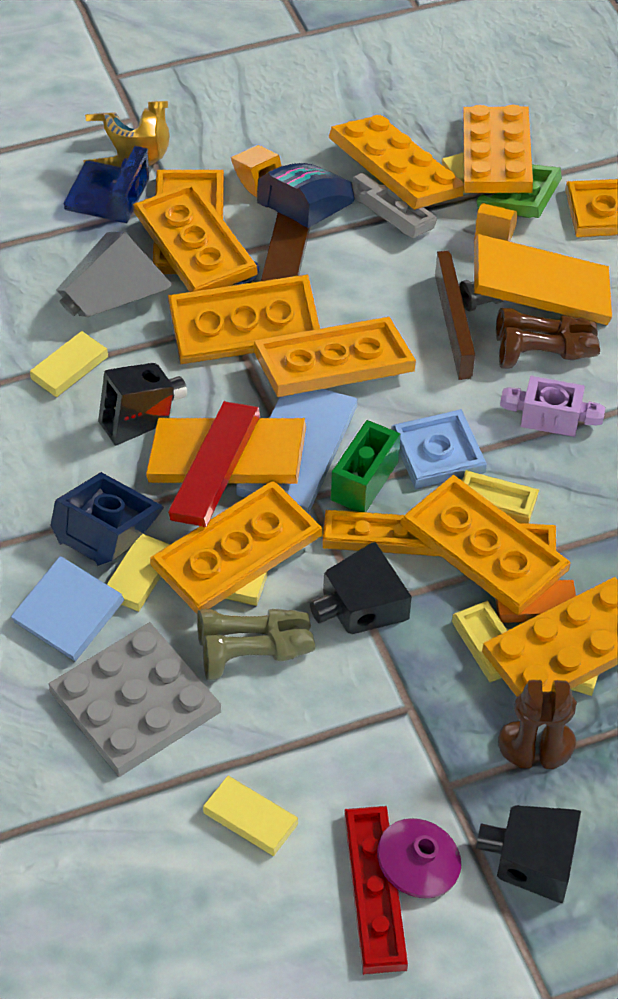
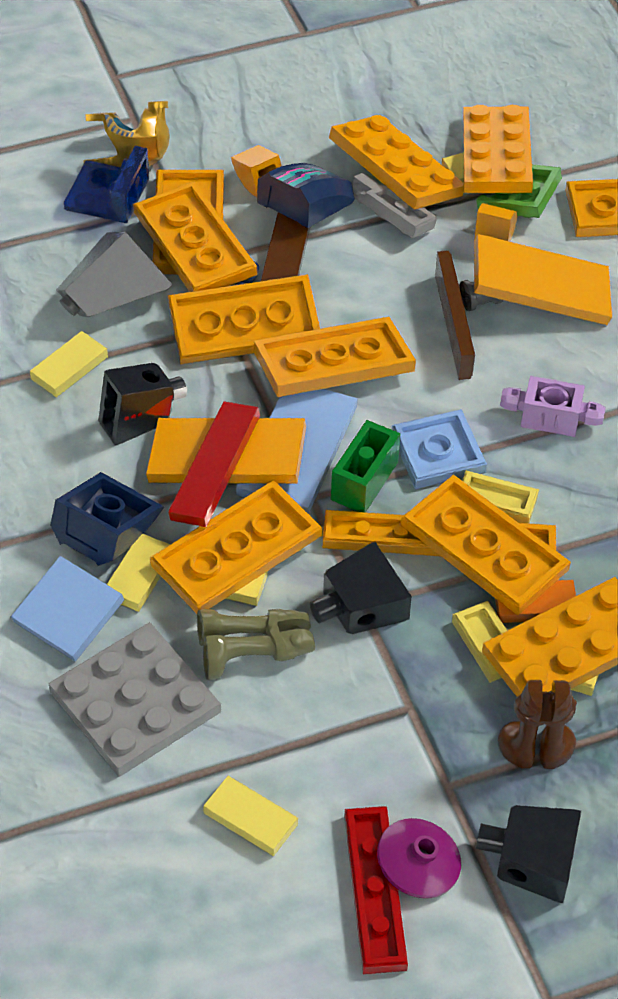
reddish brown piece [496,308,600,369] -> none

